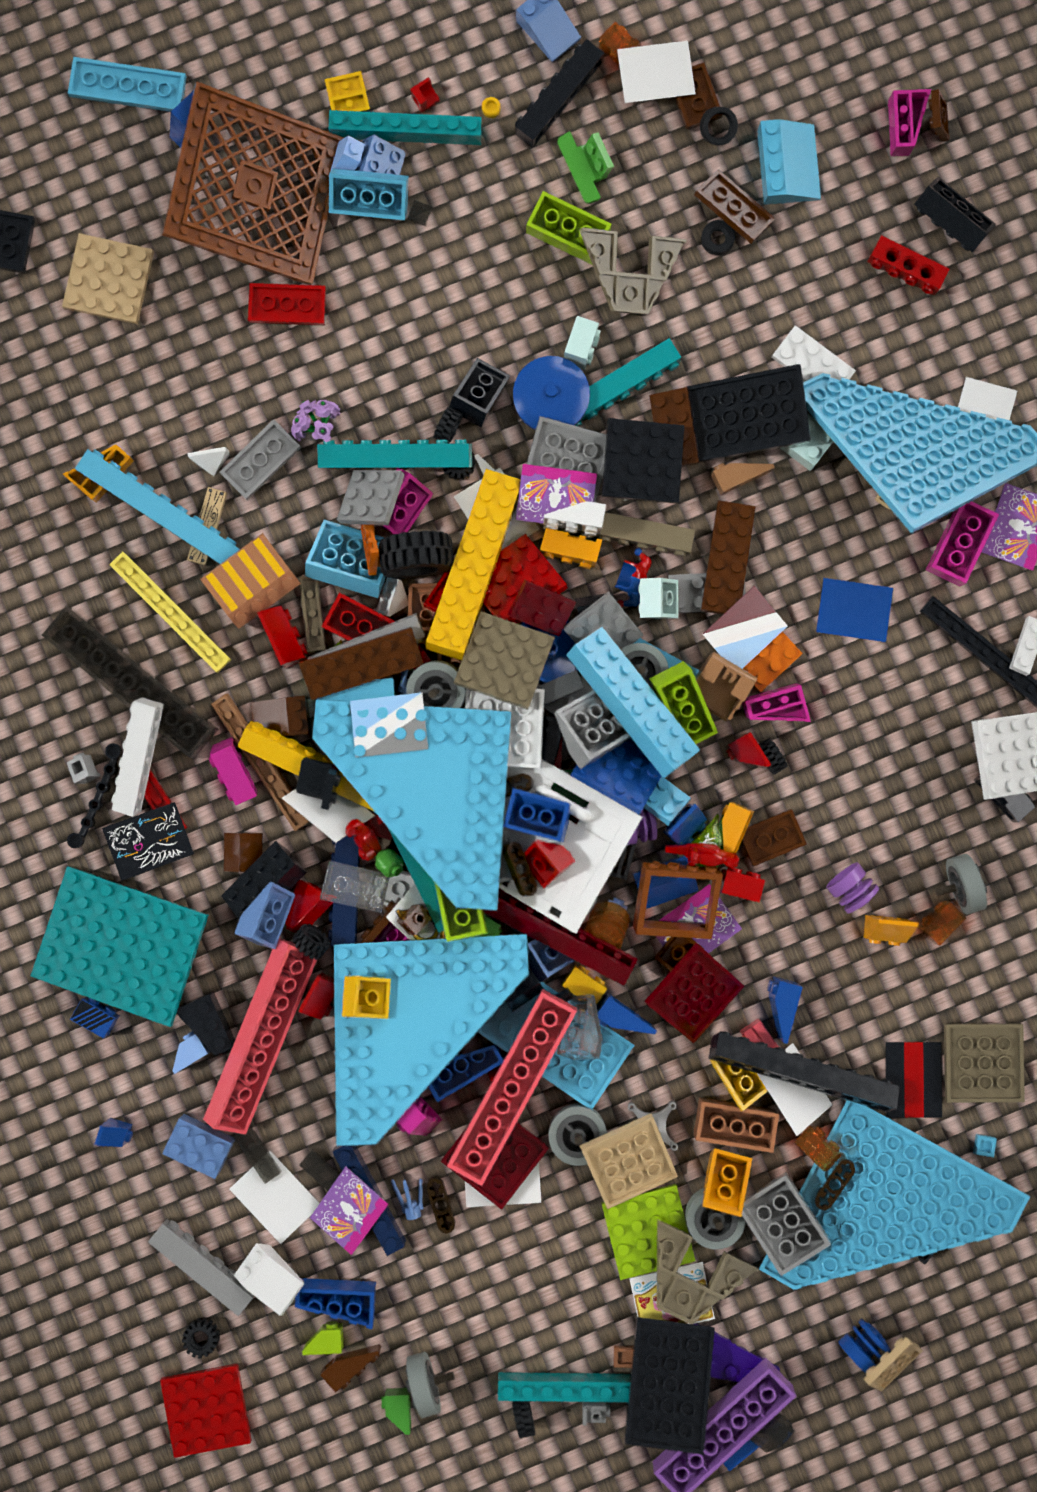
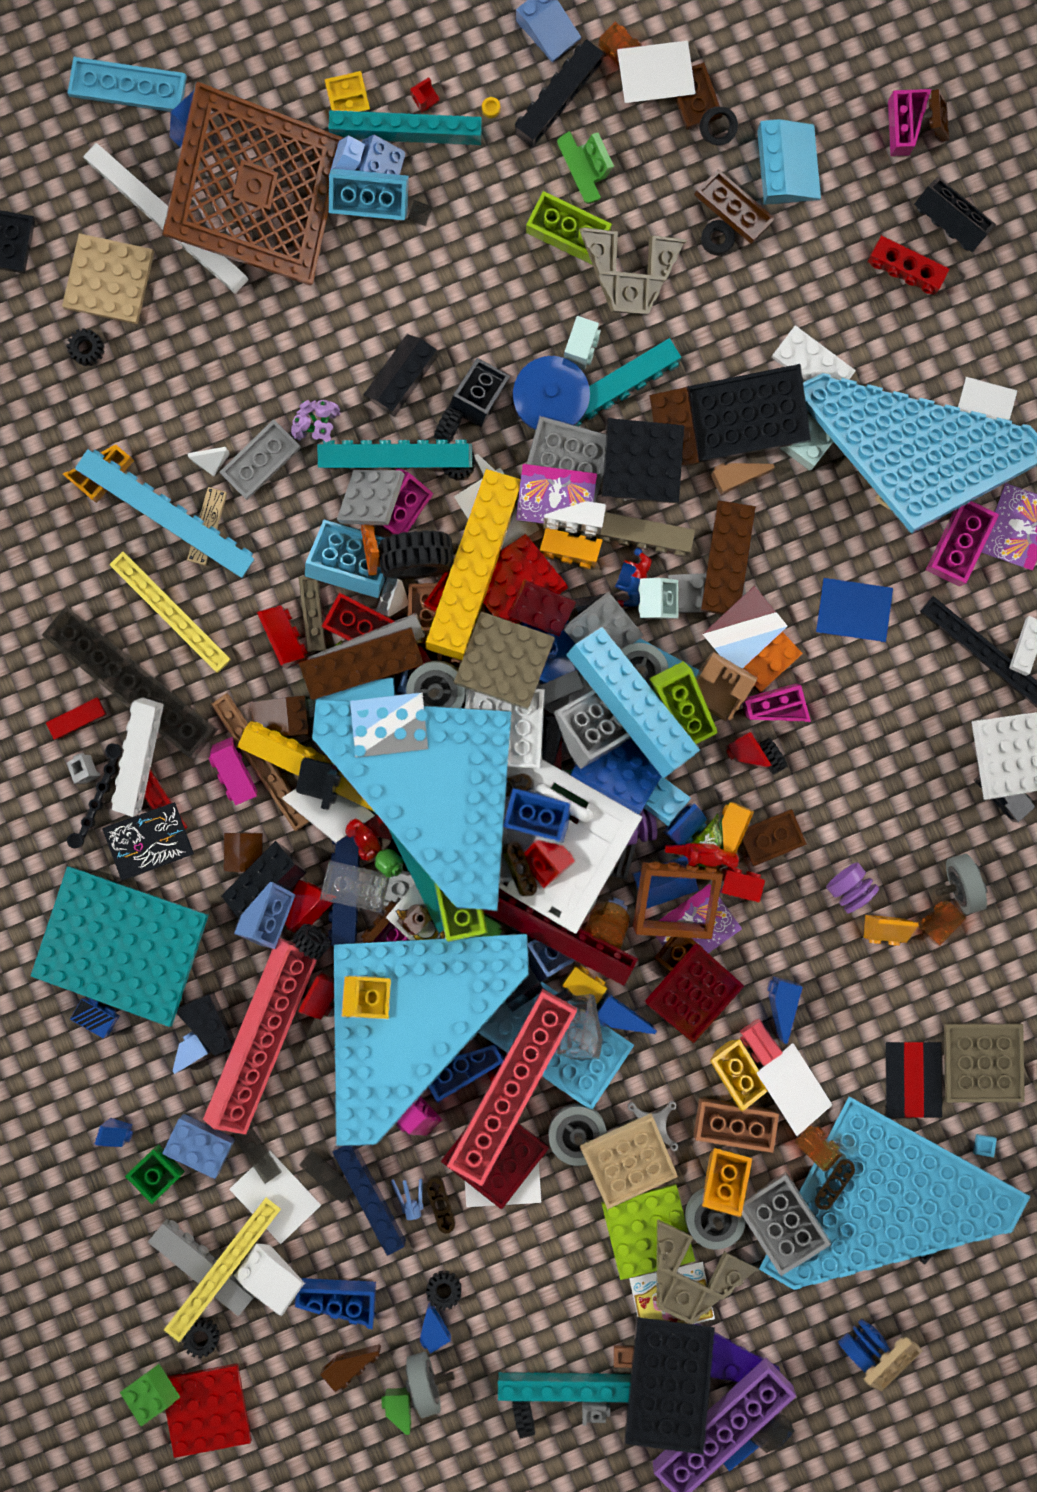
nougat slope [200,533,301,629] -> none
red plate [248,283,326,326] -> none
lime slope [302,1321,344,1355] -> none
sticker [310,1166,388,1255] -> none
black brick [708,1031,899,1112] -> none
none -> red tile [46,697,107,740]
none -> black tyre [67,328,105,366]
none -> white beam [83,143,249,294]
none -> bright green brick [120,1364,180,1426]
none -> green brick [125,1144,185,1204]
none -> light yellow plate [164,1197,281,1342]
none -> black slope [363,334,438,417]
none -> blue slope [420,1302,451,1354]
none -> black tyre [426,1270,462,1311]

